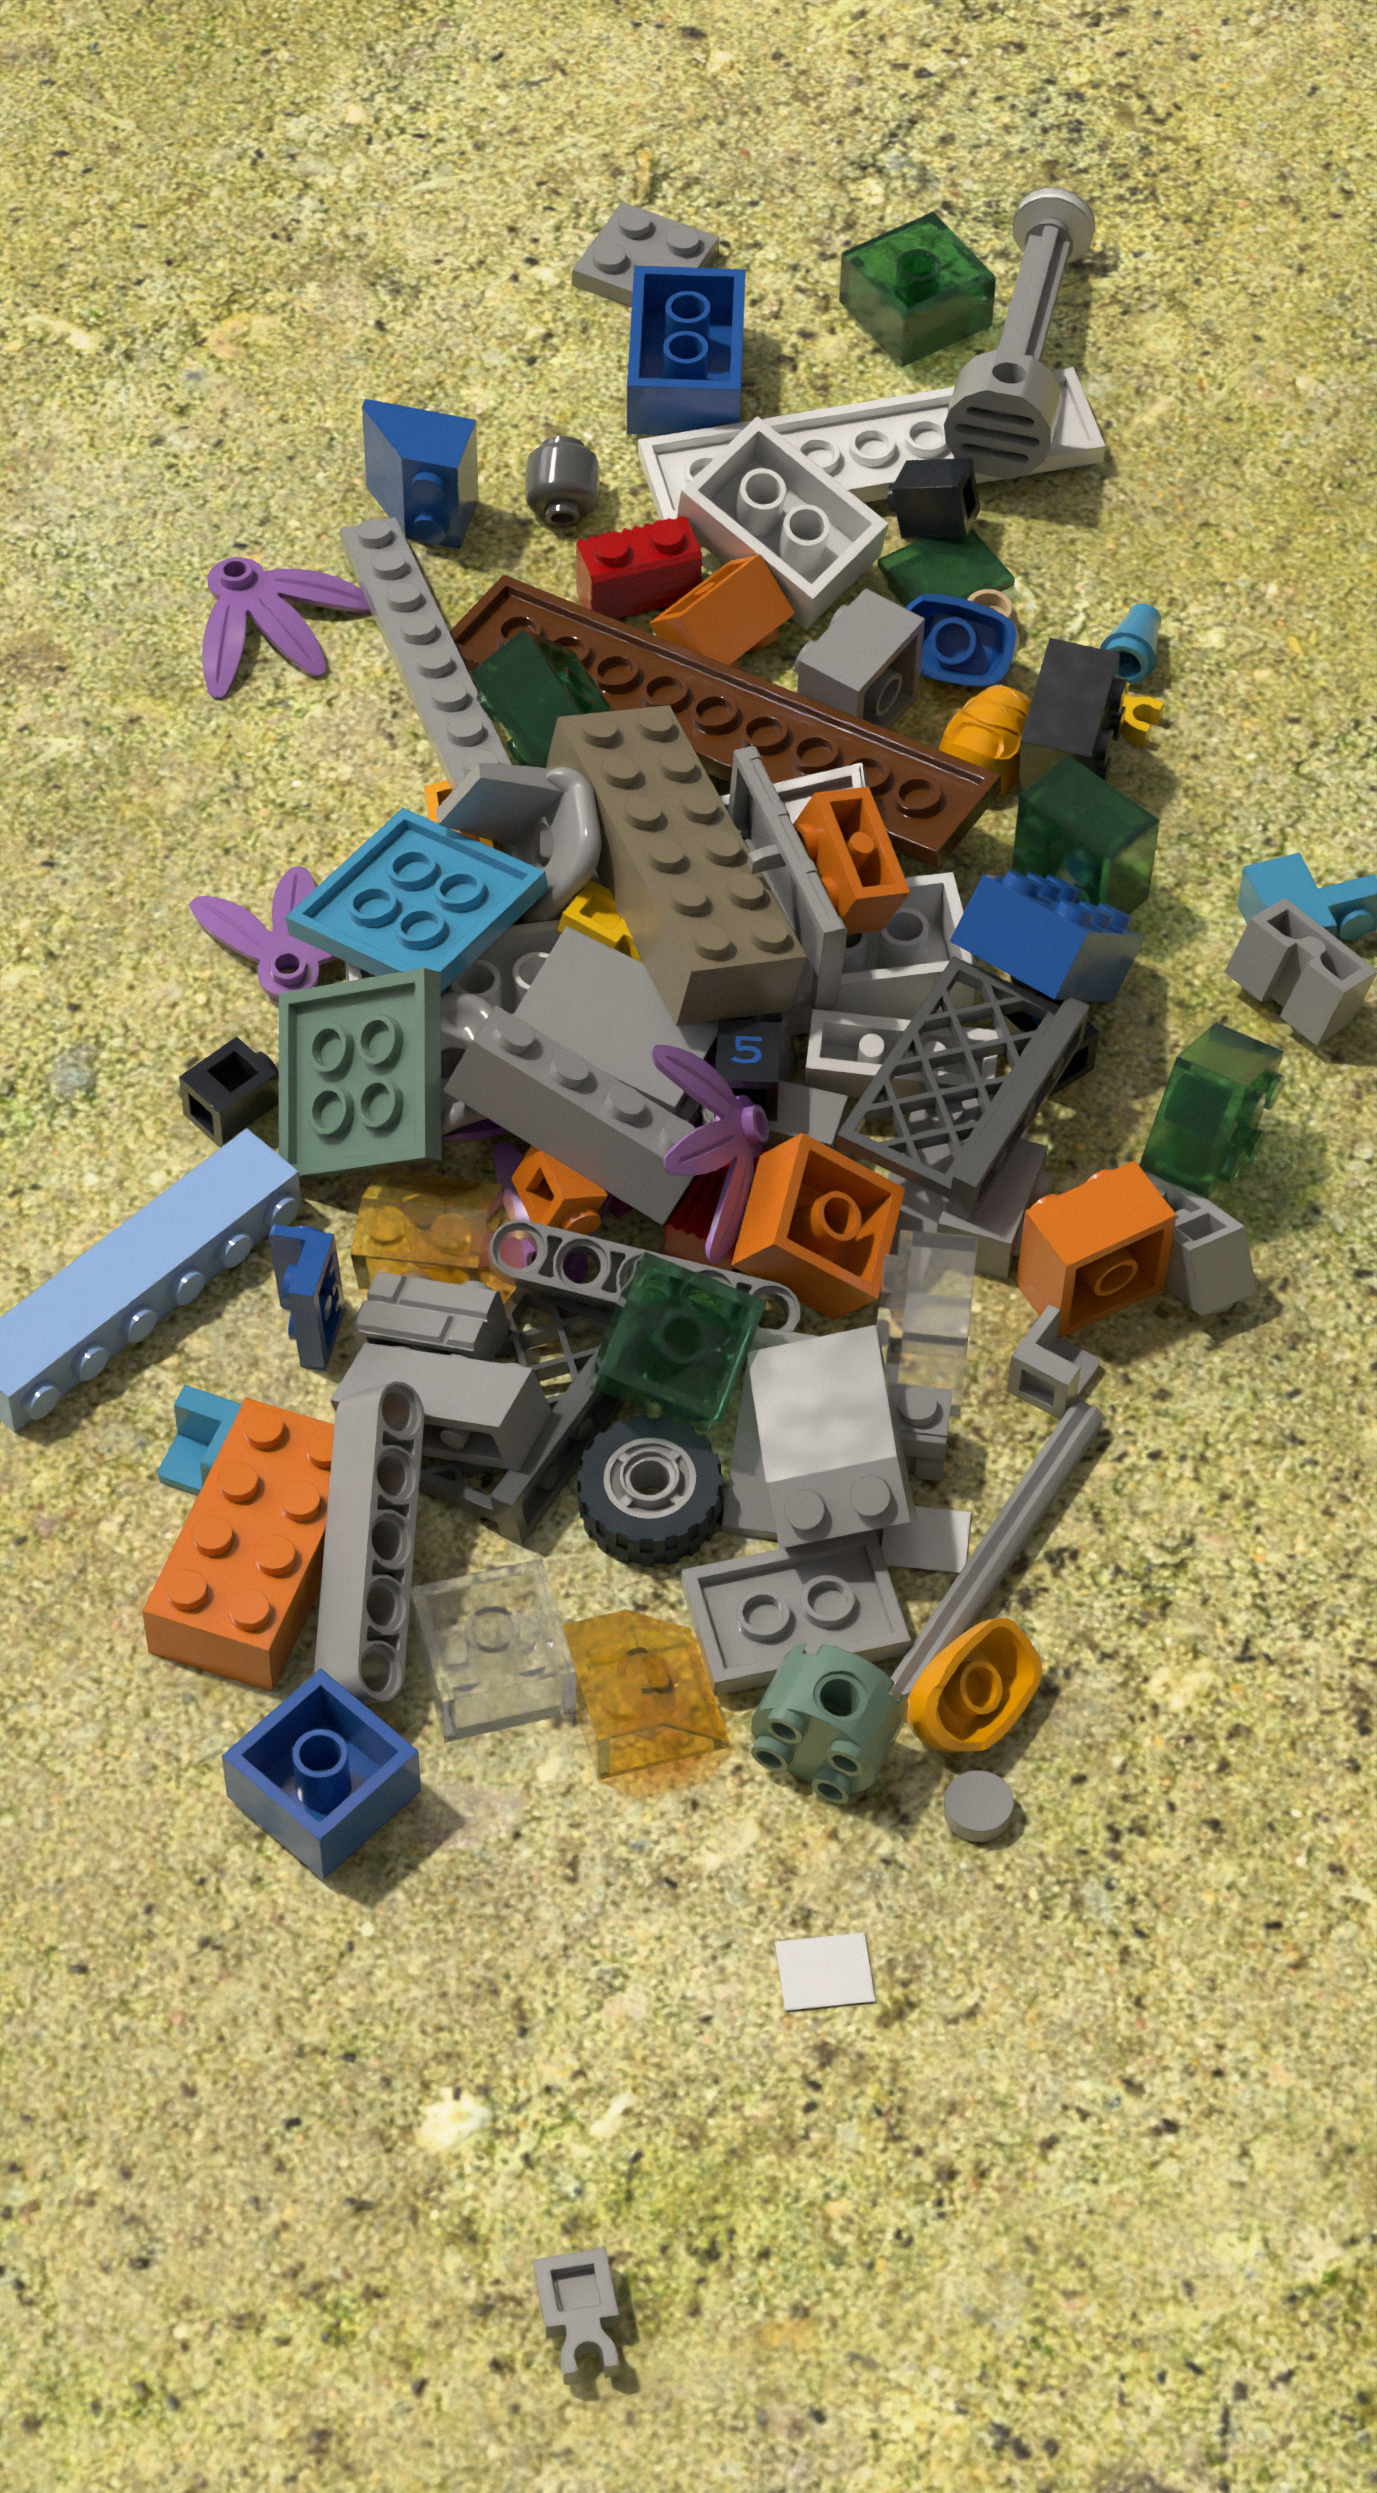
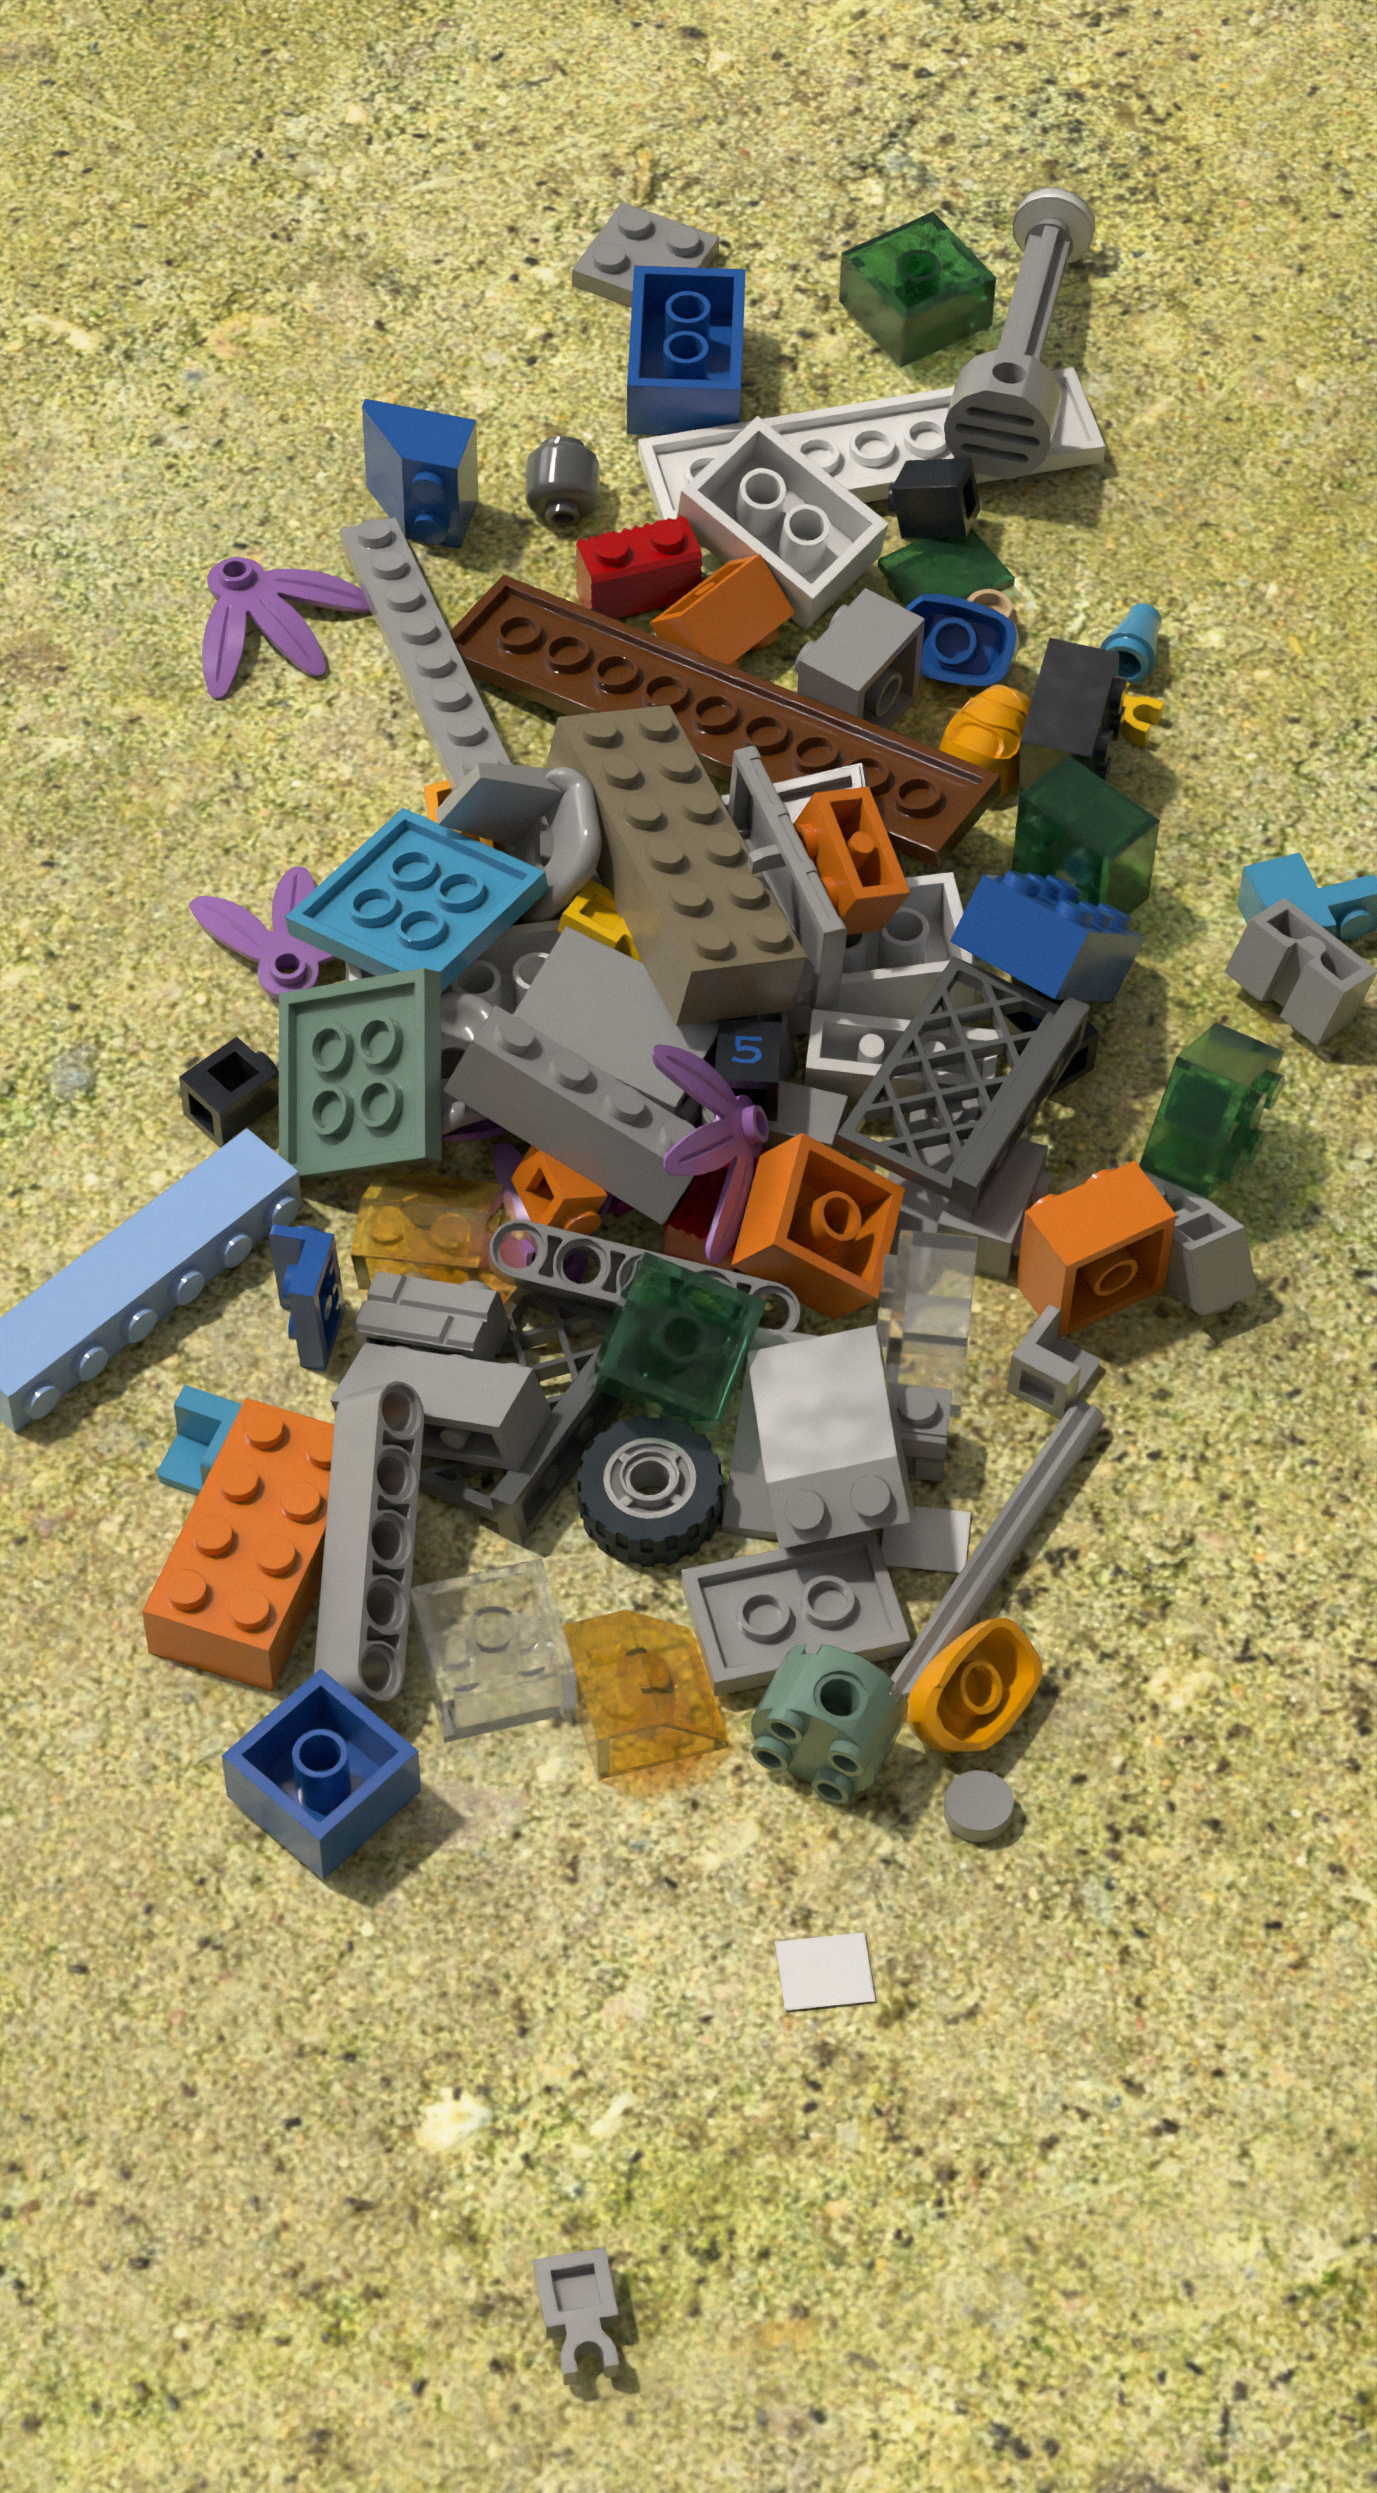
clear green brick [470,628,613,768] -> none

